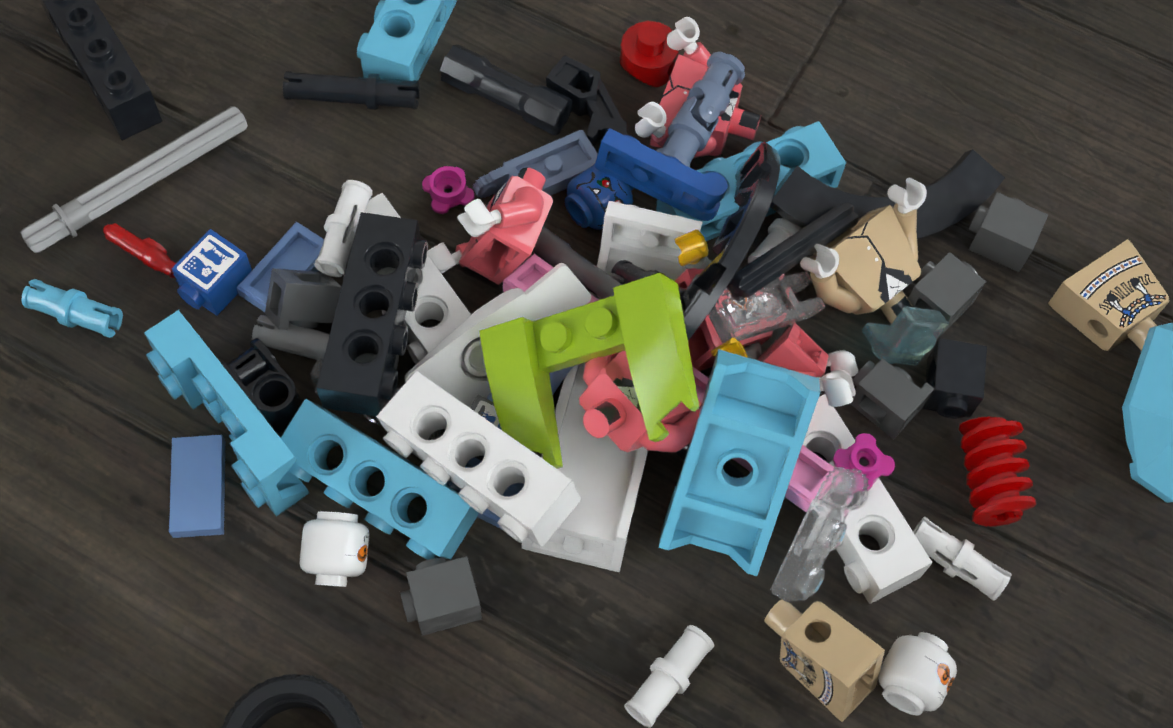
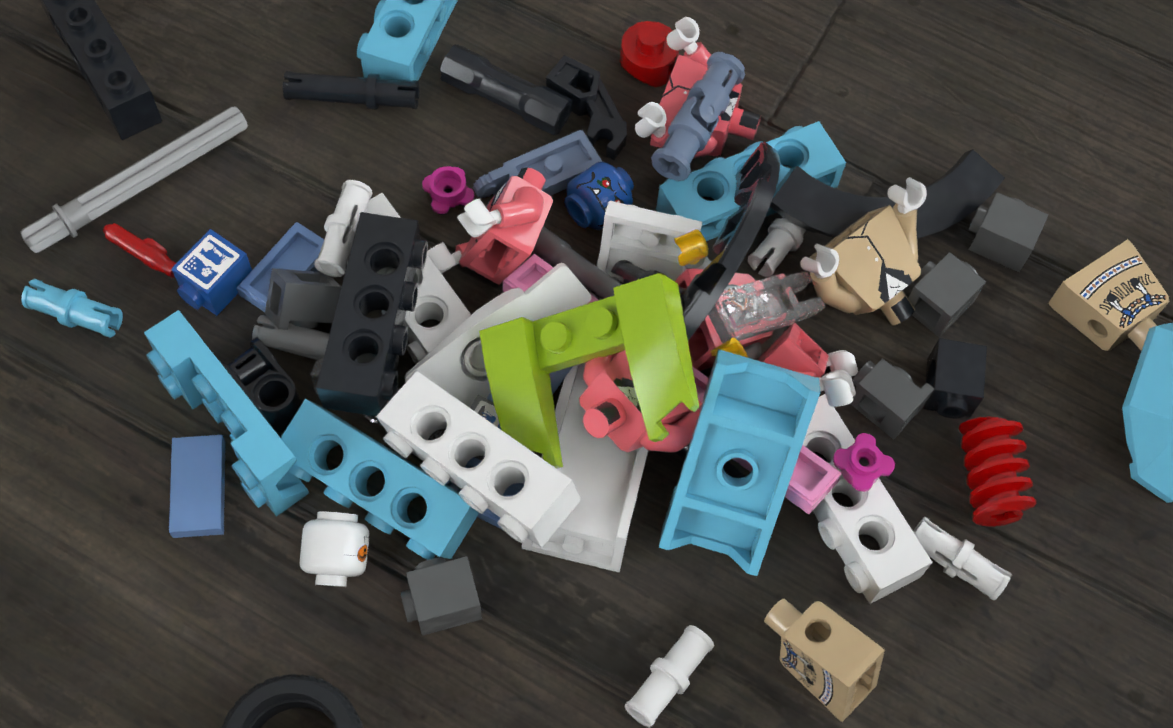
blue plate [594,128,728,221] -> none
black axle [726,202,859,301] -> none
clear hinge [770,467,870,602] -> none
clear light blue bracket [862,306,949,365] -> none
white head [878,632,957,715] -> none

